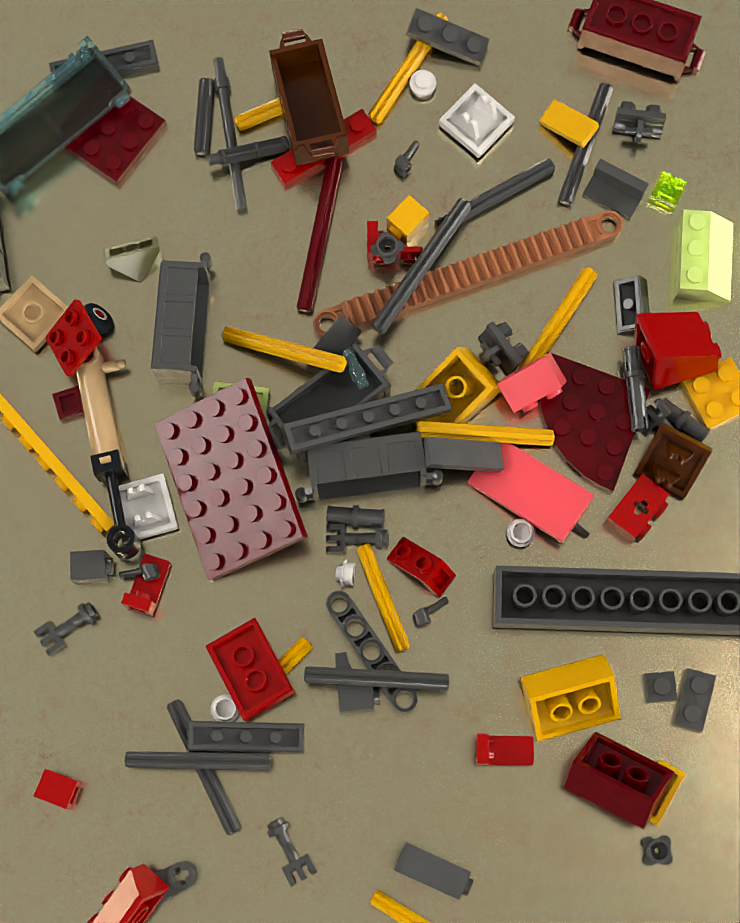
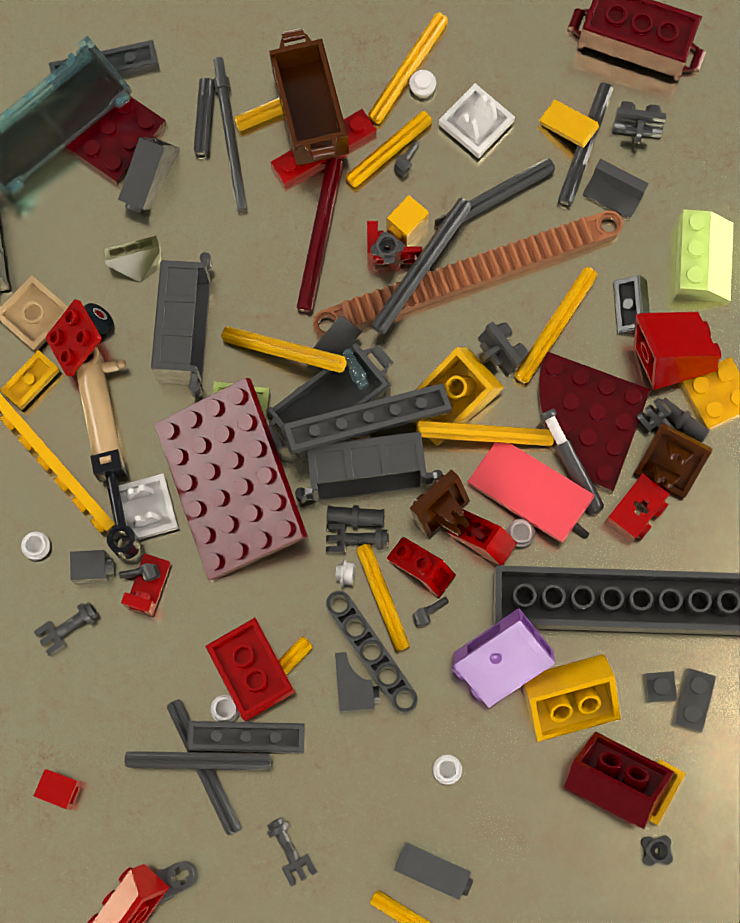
dark red tile [52,386,84,422] -> none
dark grey piece [207,136,289,166] -> none
dark grey axle [304,666,450,690] -> none
dark grey plate [406,8,490,66] -> none
dark grey tile [422,437,504,472] -> none
red bracket [475,734,534,766] -> none
coral brick [497,352,567,413] -> none
dark grey pin [622,346,650,432] -> none
clear neon green plate [650,171,687,209] -> none
none -> yellow plate [0,350,60,411]
none -> white plate [21,532,50,560]
none -> dark grey slope [118,137,180,213]
none -> yellow axle [346,111,432,188]
none -> reddish brown plate [410,469,470,539]
none -> white plate [433,755,462,785]
none -> red arch [447,509,517,566]
none -> piece [452,608,555,707]
none -> dark grey piece [539,408,604,514]

